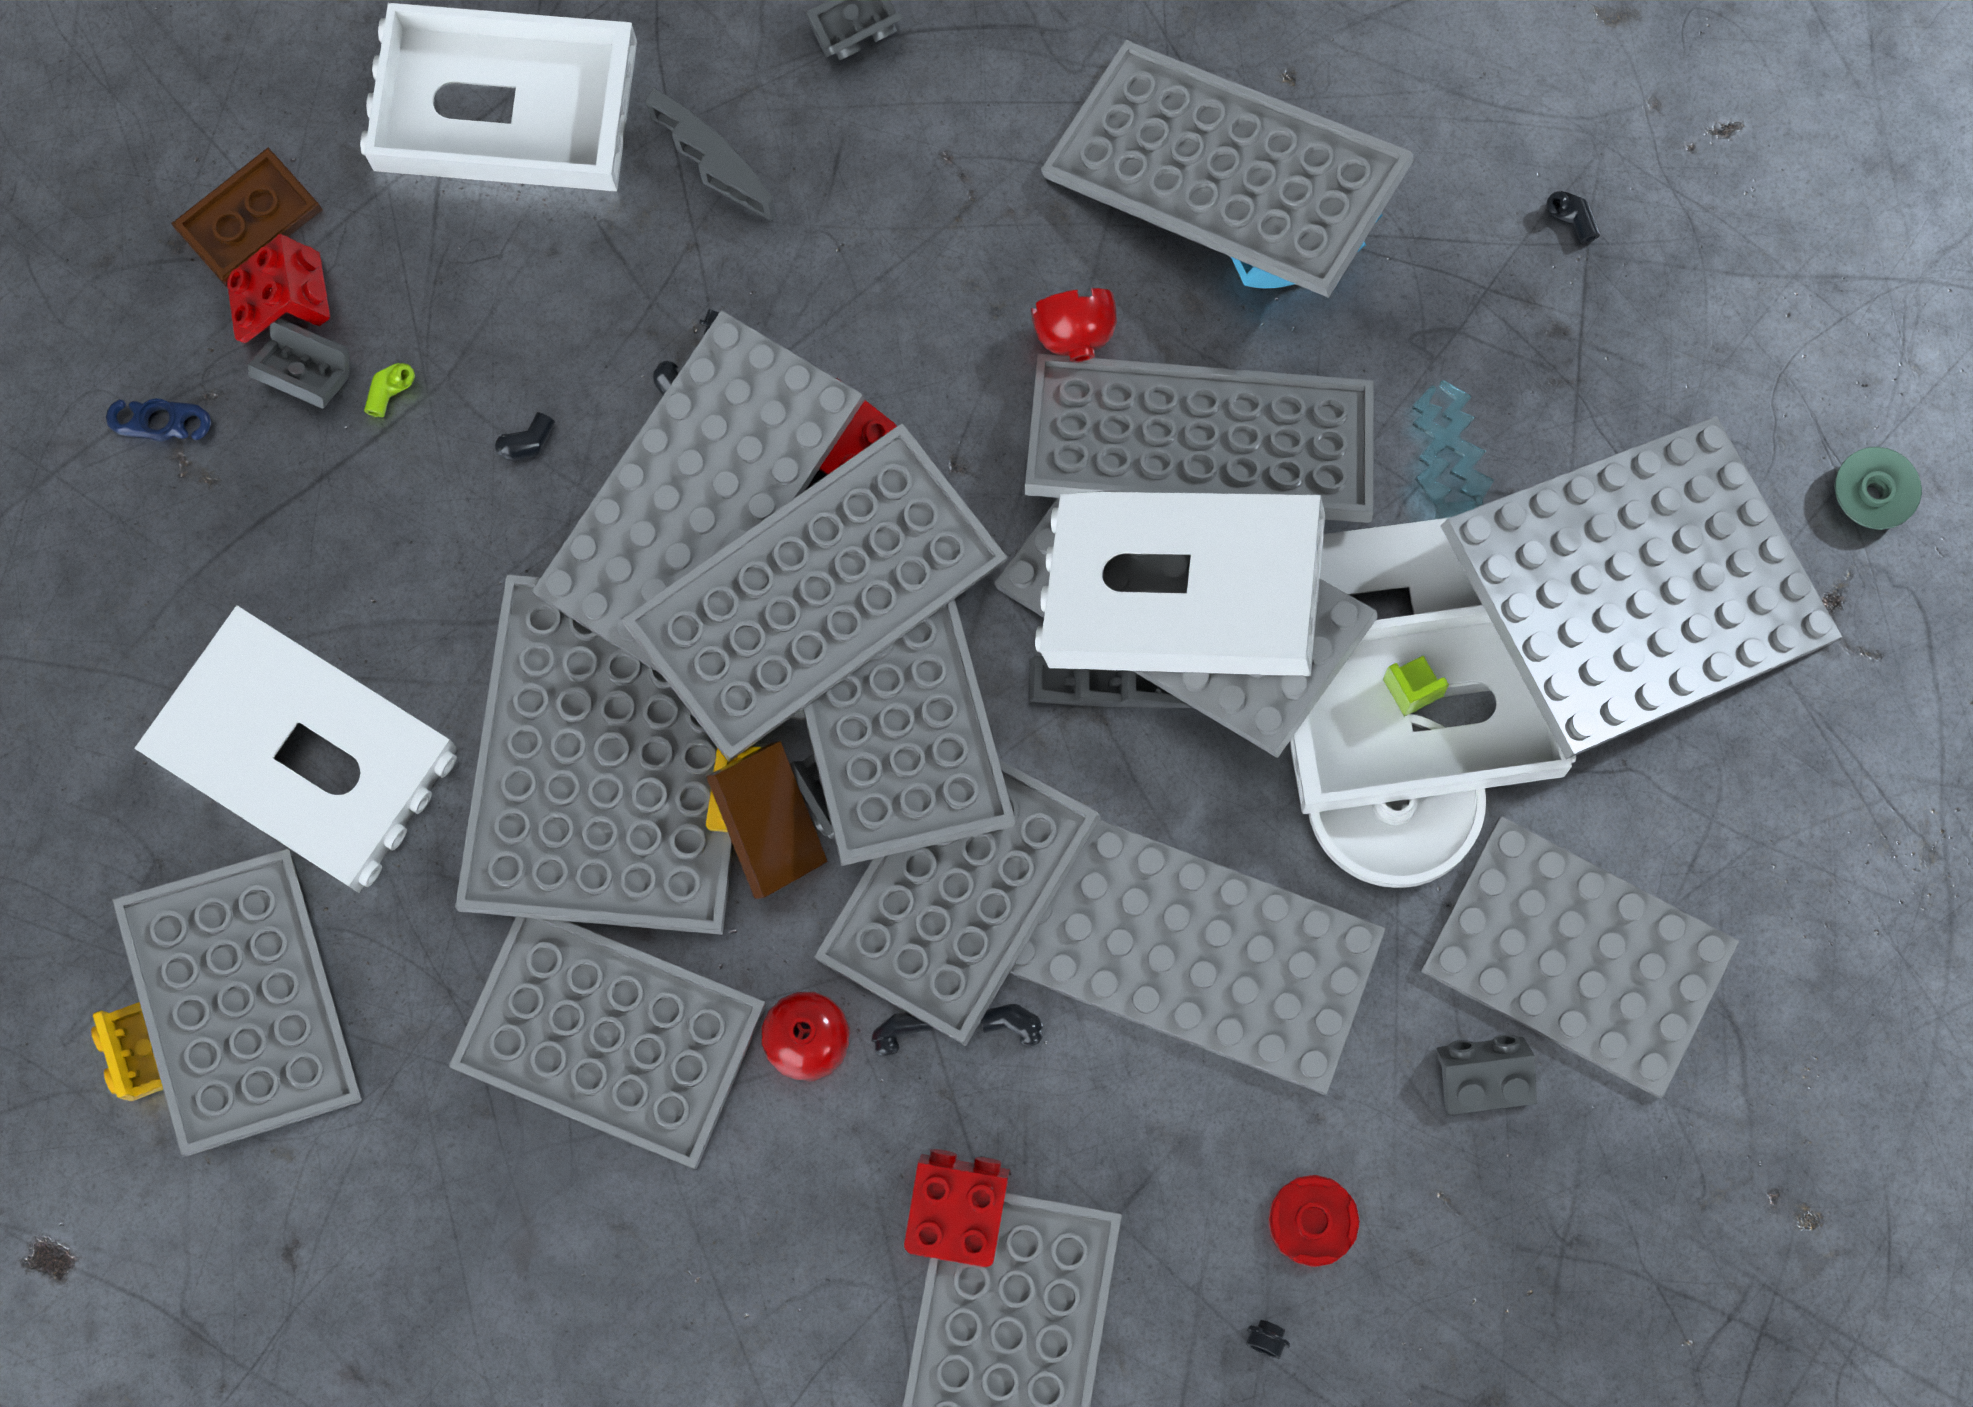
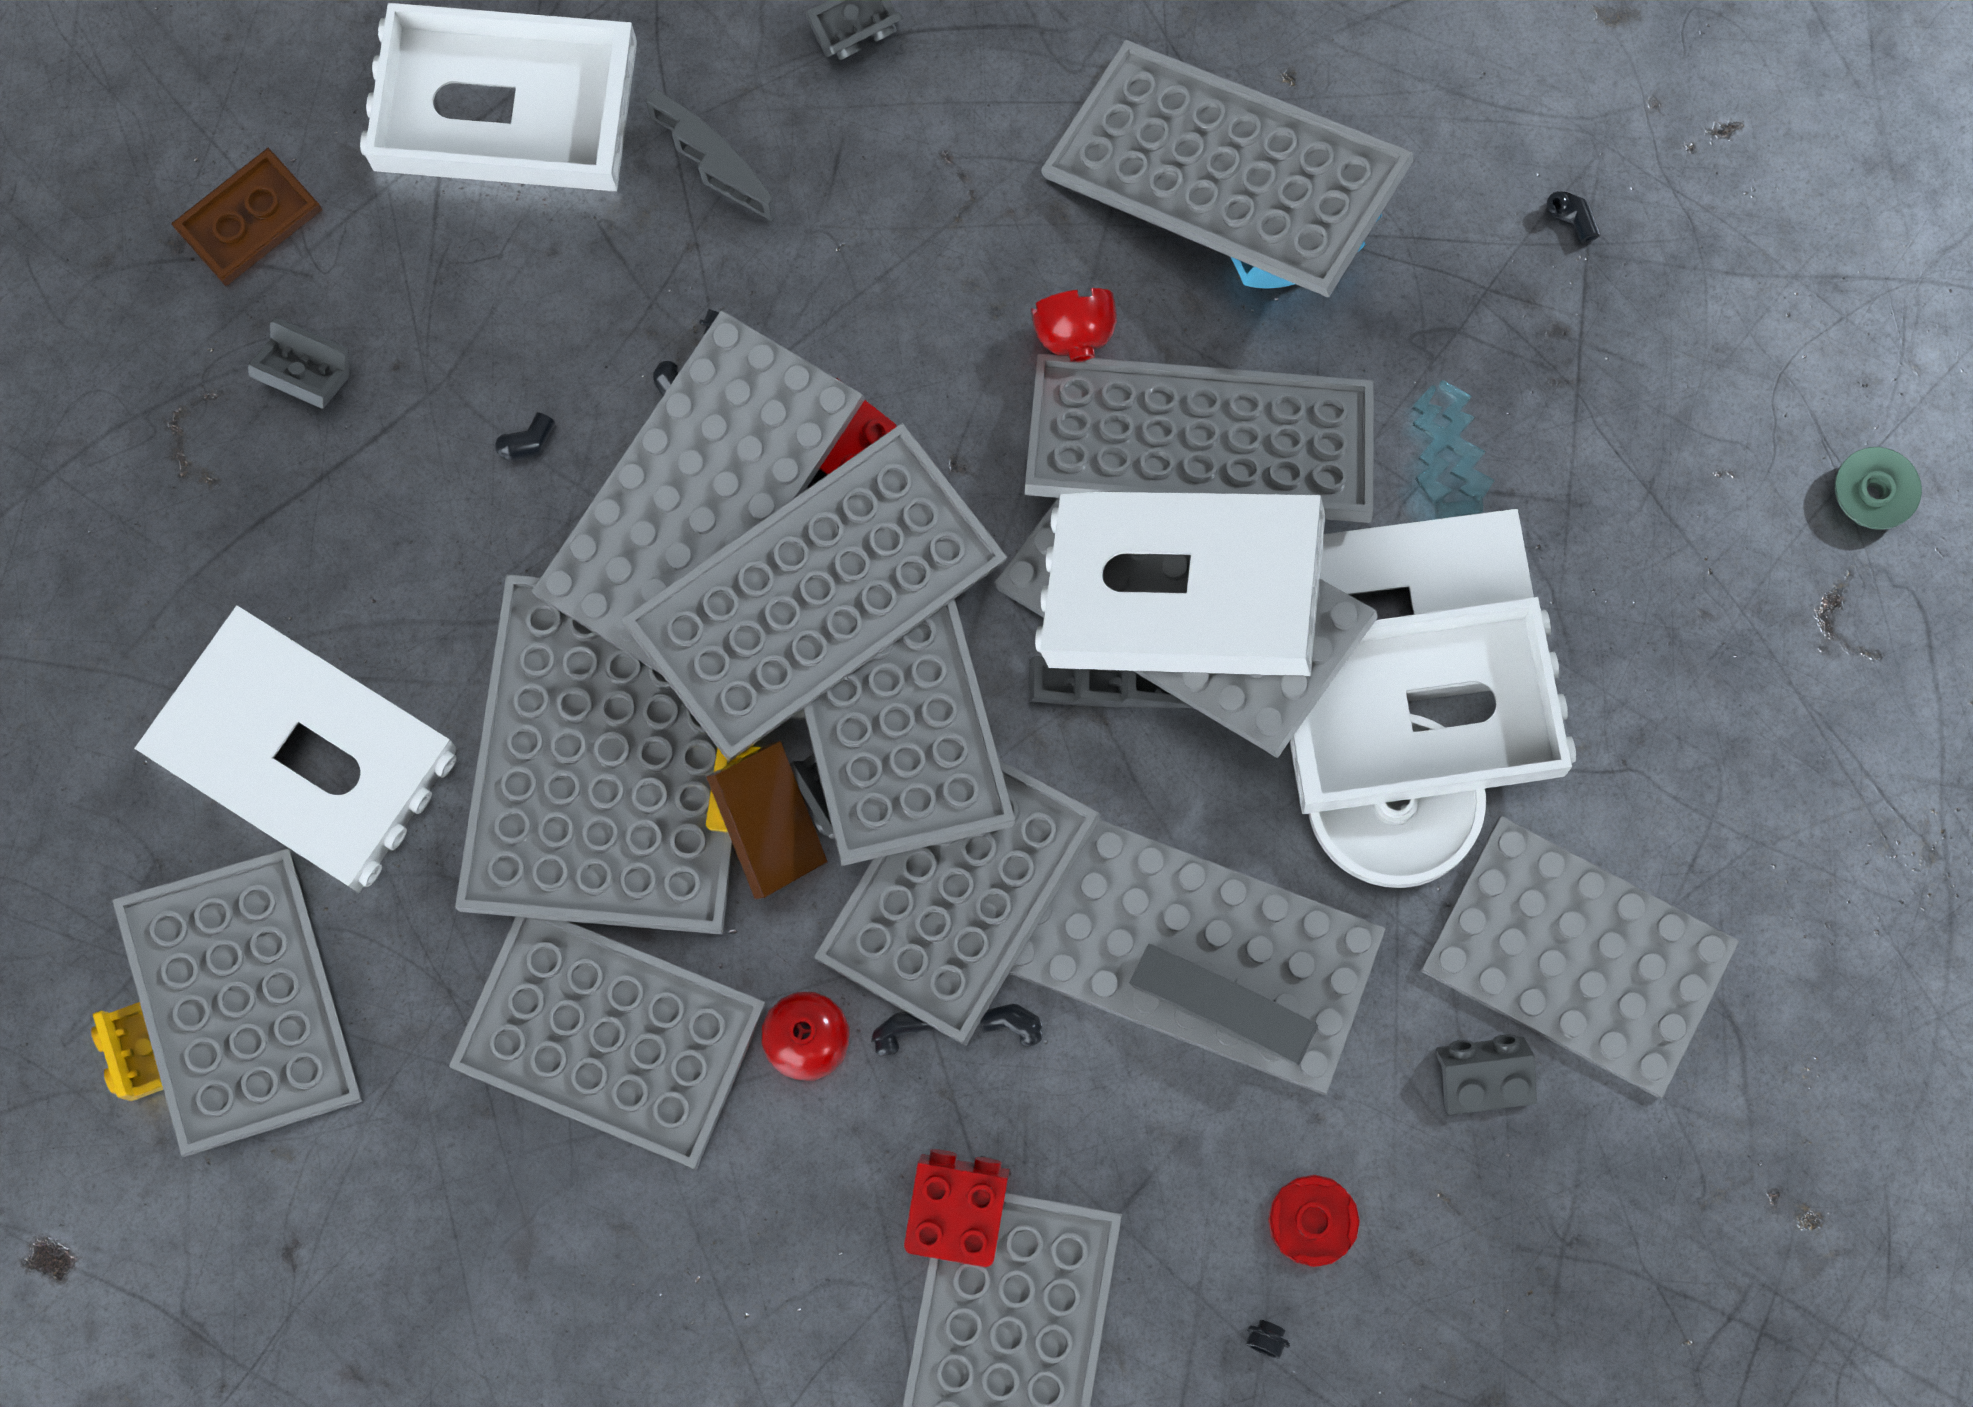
dark blue piece [106,398,211,441] -> none
red bracket [227,234,330,343] -> none
lime arm [364,363,415,418] -> none
lime panel [1383,656,1449,717] -> none
light grey plate [1440,416,1842,759] -> none
none -> dark grey slope [1129,944,1318,1066]

